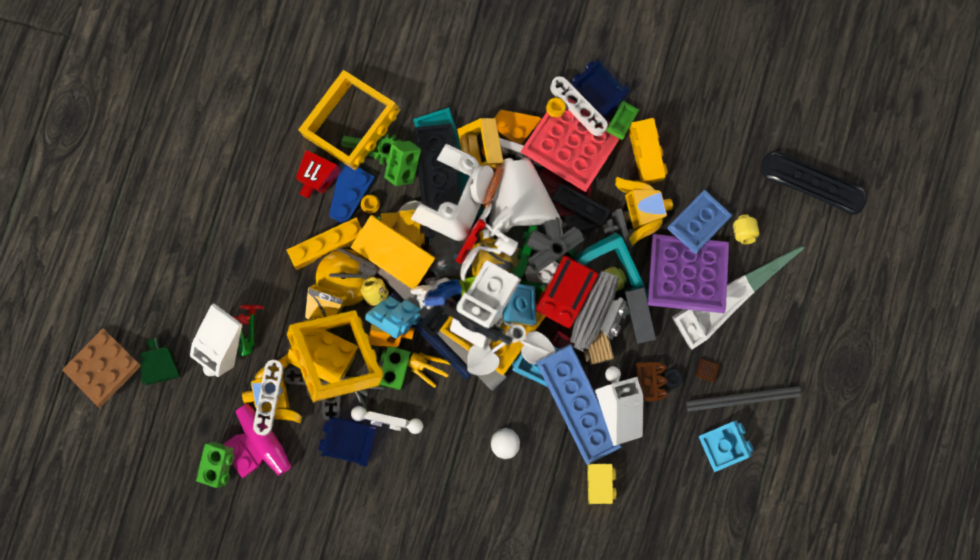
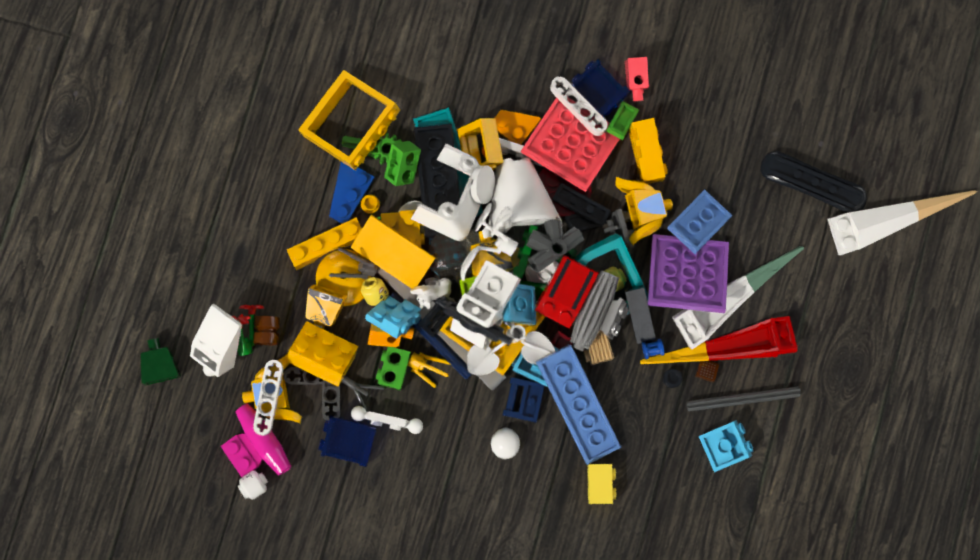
medium nougat plate [62,328,141,408] -> none
bright green brick [196,442,234,488] -> none
yellow window [287,310,383,402] -> none
red torso [296,150,342,199] -> none
blue tile [424,279,462,307] -> none
red tile [455,219,486,264] -> none
orange piece [483,162,504,210] -> none
yellow tile [546,98,566,118] -> none
white slope [595,367,643,446] -> none
reddish brown plate [636,362,668,402] -> none
light yellow head [733,215,760,244] -> none
none -> white head [238,470,268,500]
none -> reddish brown wheel [253,316,280,346]
none -> dark blue plate [502,378,544,423]
none -> coral torso [625,57,649,101]
none -> red plate [640,316,798,364]
none -> blue bush [642,339,665,360]
none -> white plate [827,190,977,255]

